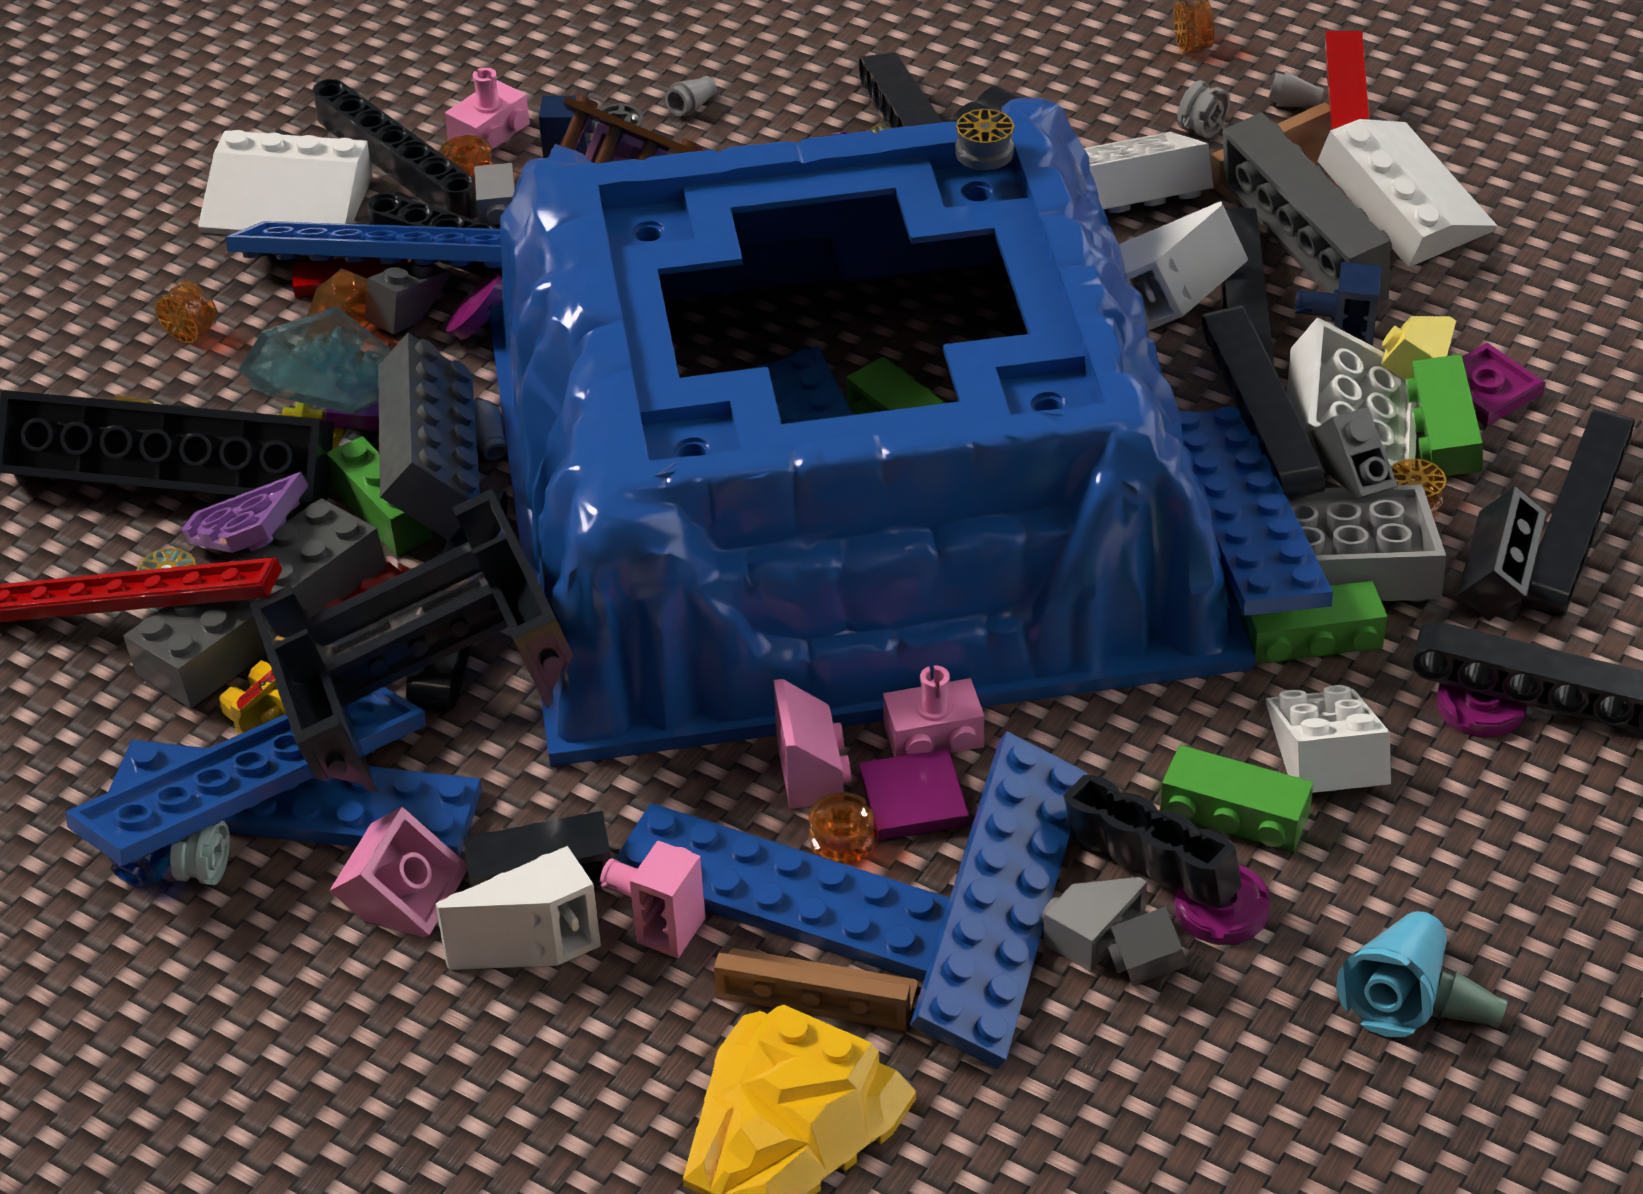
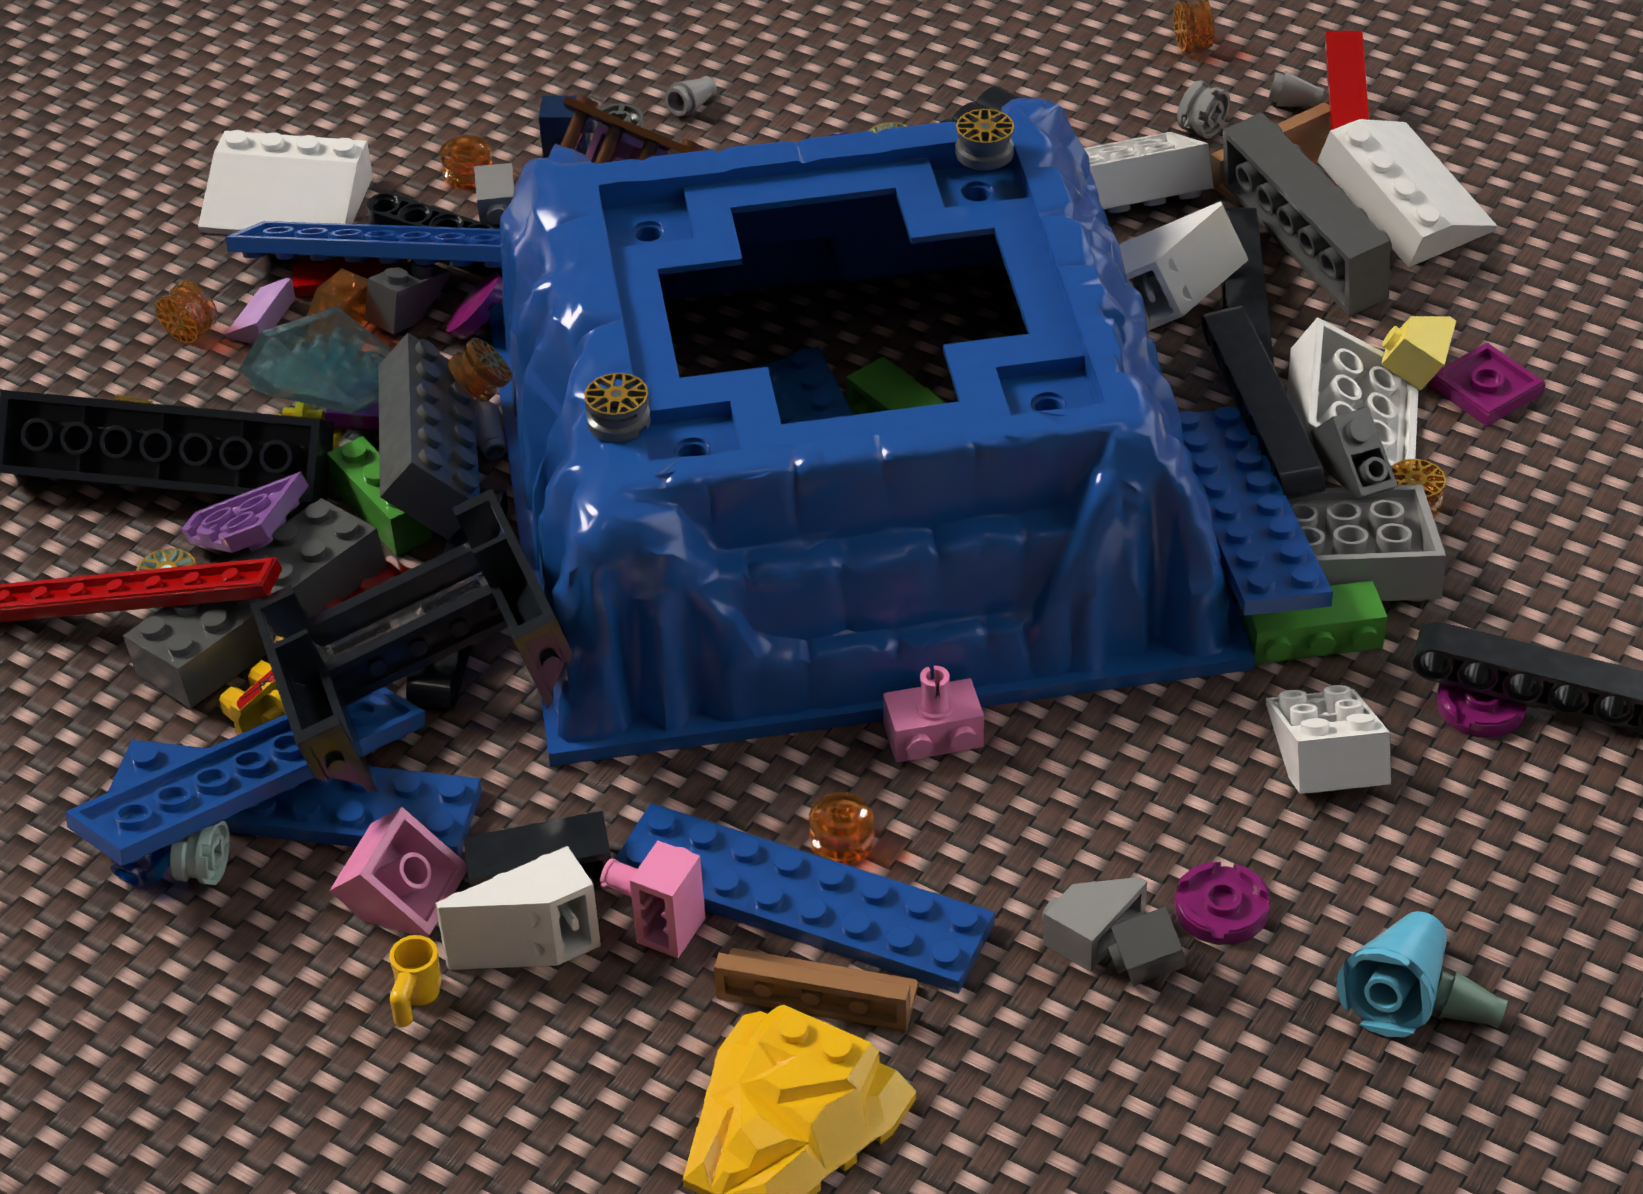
black beam [313,79,478,219] -> none
bright pink brick [445,68,530,158] -> none
bright pink slope [773,679,851,809] -> none
black beam [859,52,943,129] -> none
magenta tile [859,749,969,841] -> none
blue plate [910,731,1087,1069] -> none
black brick [1063,775,1242,908] -> none
bright green brick [1160,745,1314,852] -> none
dark blue brick [1295,262,1382,346] -> none
bright green brick [1406,354,1483,478] -> none
black brick [1457,487,1546,621] -> none
black beam [1521,408,1635,616] -> none
none -> lavender slope [225,278,295,346]
none -> yellow piece [389,935,442,1027]
none -> clear orange wheel [448,338,512,402]
none -> dark grey wheel [584,373,651,443]

